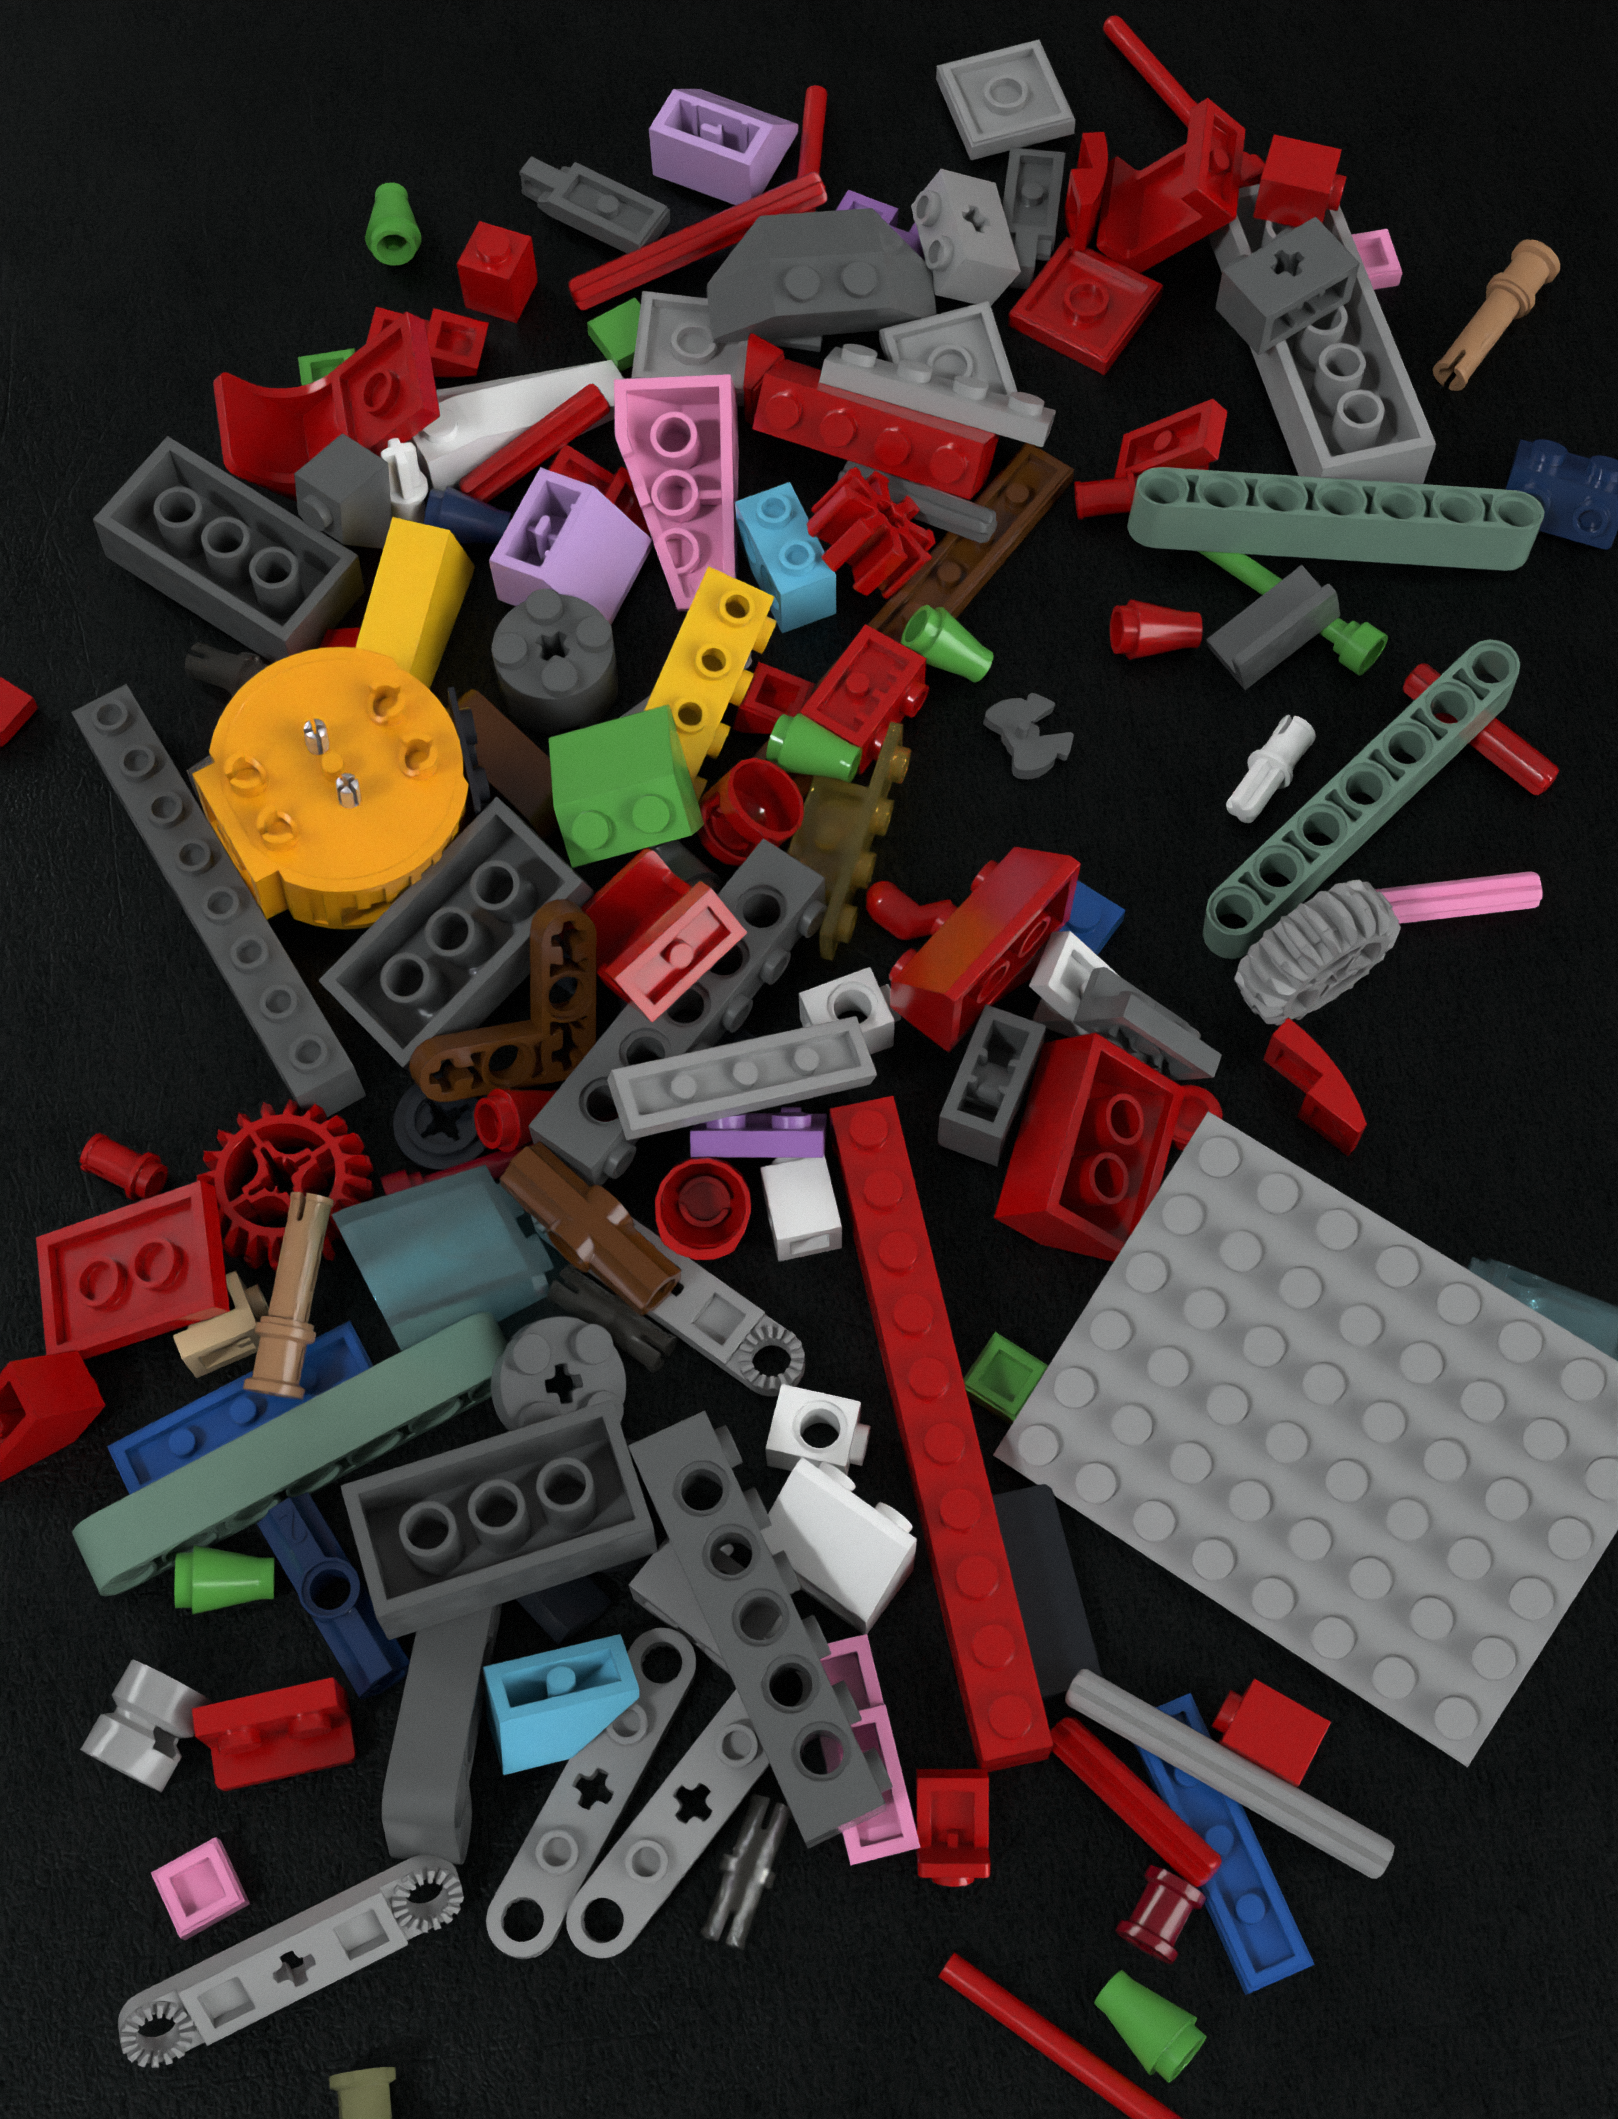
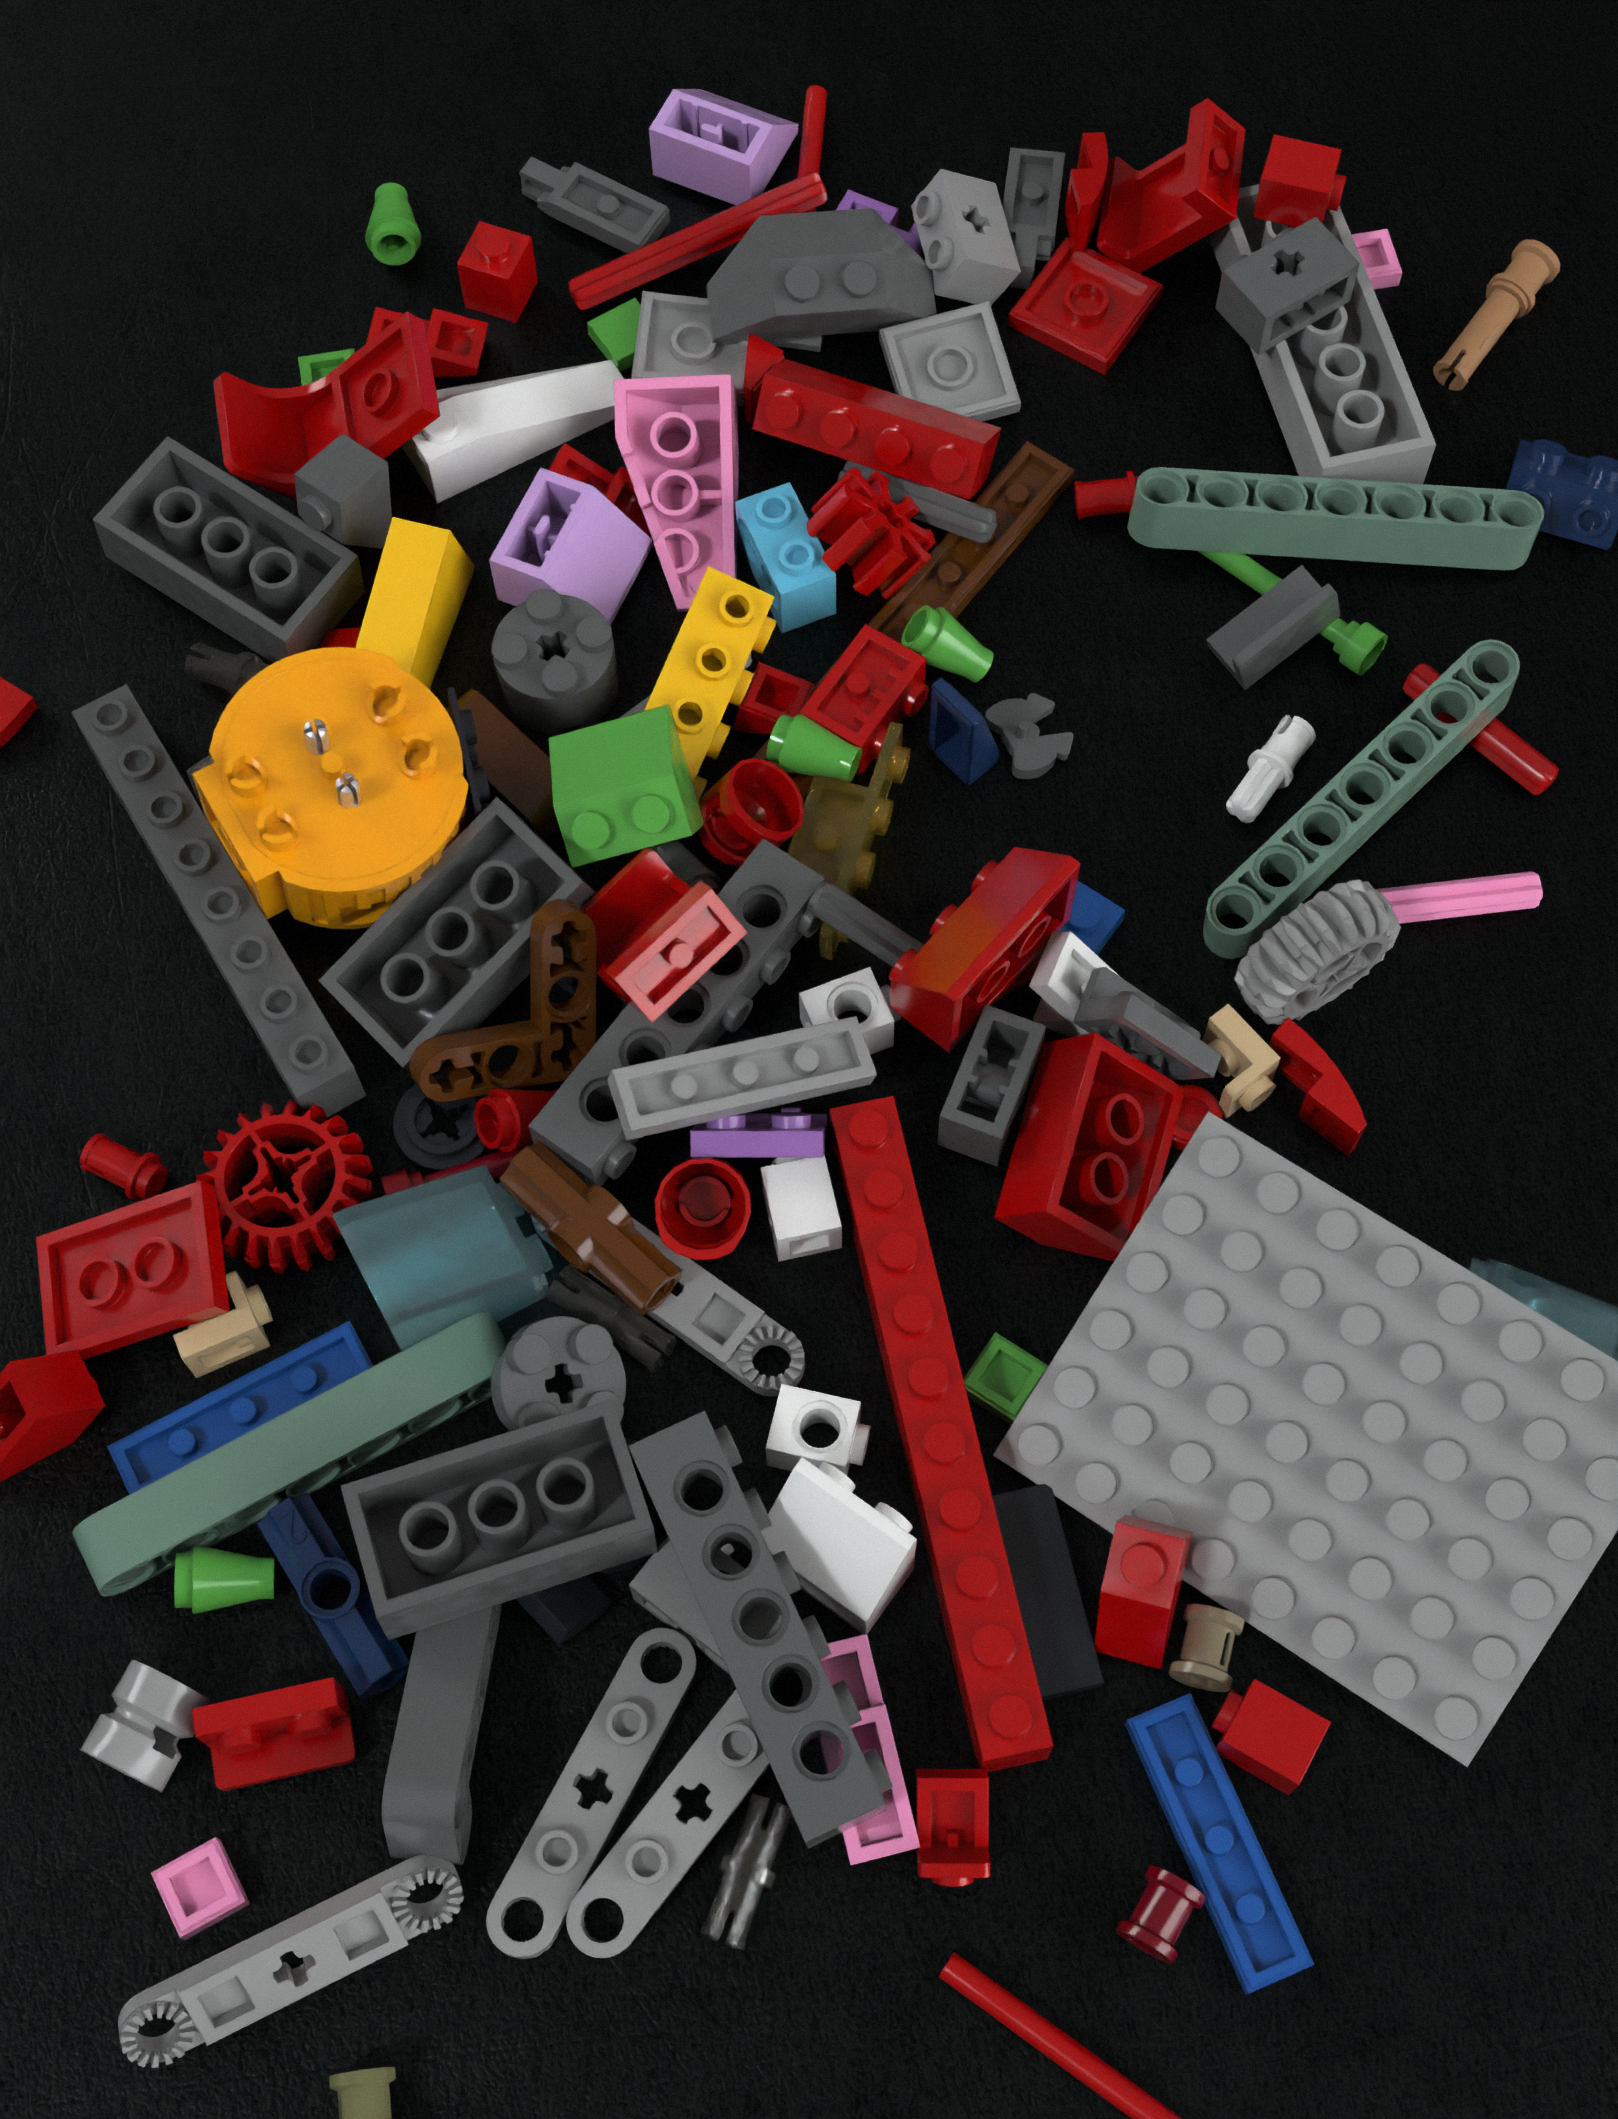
medium nougat pin [243,1192,334,1400] -> none
white axle [381,438,428,524] -> none
dark blue cone [424,486,512,545] -> none
red axle [459,384,611,503] -> none
medium azure slope [483,1634,639,1775] -> none
light grey plate [819,344,1056,447] -> none
red arm [866,881,952,940] -> none
light grey plate [936,40,1075,160] -> none
red axle [1050,1716,1222,1887] -> none
light grey axle [1065,1669,1395,1879] -> none
bright green cone [1094,1970,1206,2083] -> none
red piece [1103,16,1265,188] -> none
red cone [1110,600,1203,660] -> none
red slope [1114,399,1228,478] -> none
none -> dark grey axle [807,883,924,967]
none -> dark blue slope [928,677,1000,785]
none -> red slope [1094,1515,1193,1669]
none -> dark tan bush [1169,1604,1245,1692]
none -> tan bracket [1202,1004,1281,1118]

